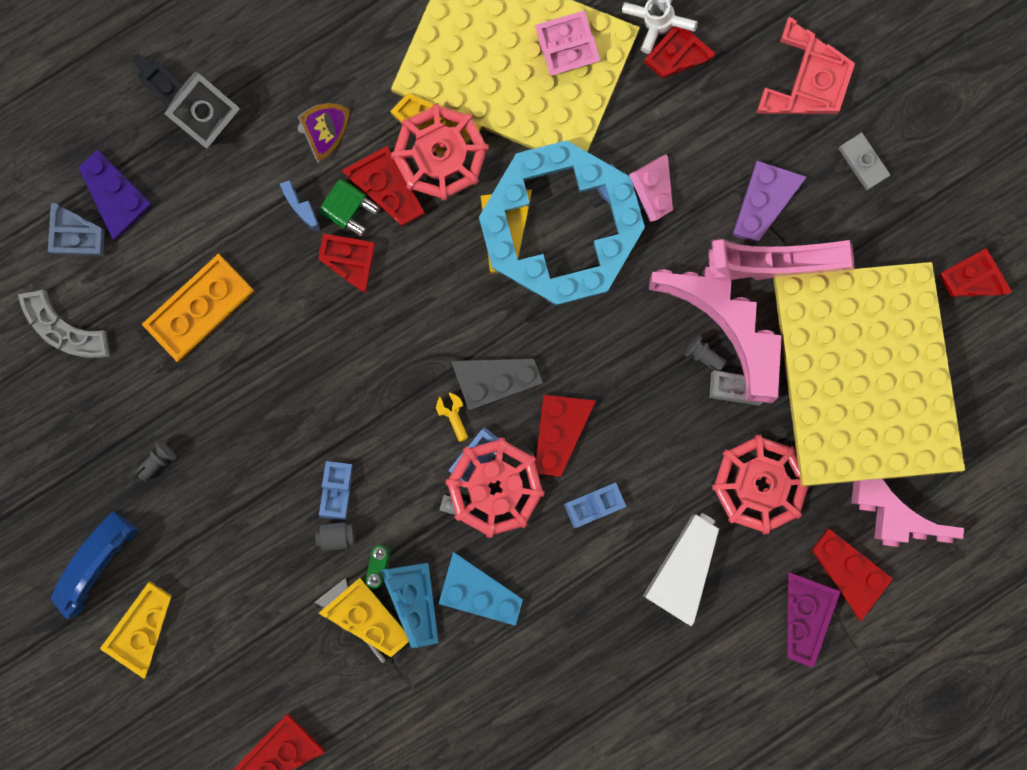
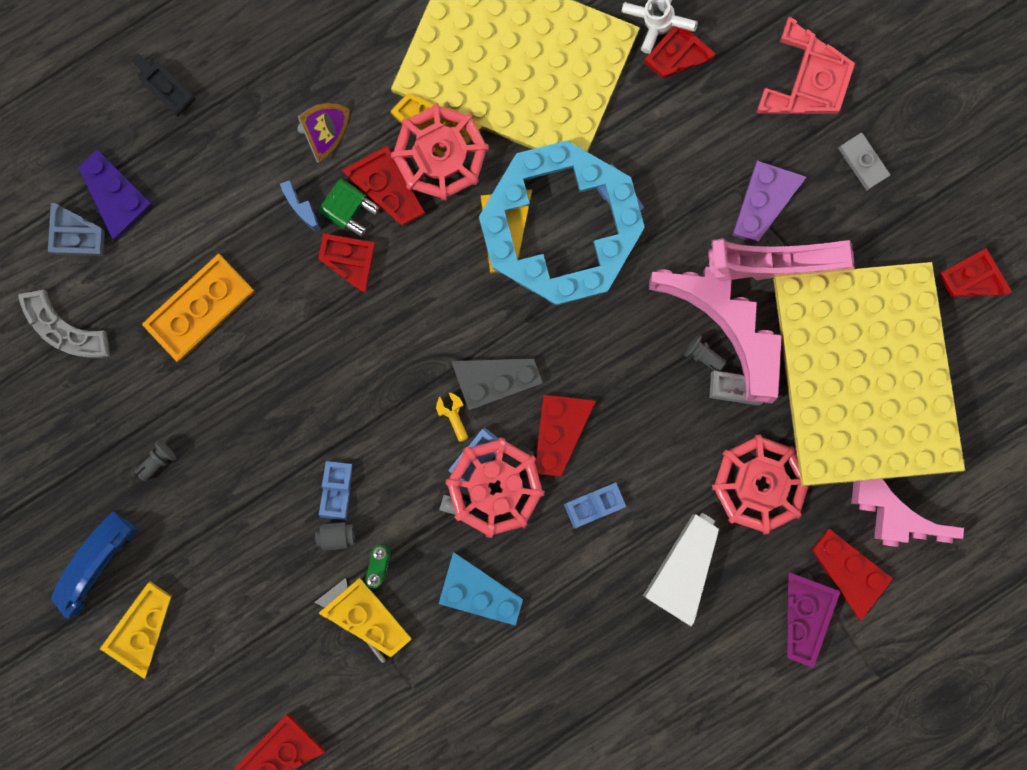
light grey slope [164,72,240,149] -> none
dark azure wing [380,563,438,648] -> none
bright pink slope [535,10,600,76] -> none
bright pink wing [629,154,673,222] -> none

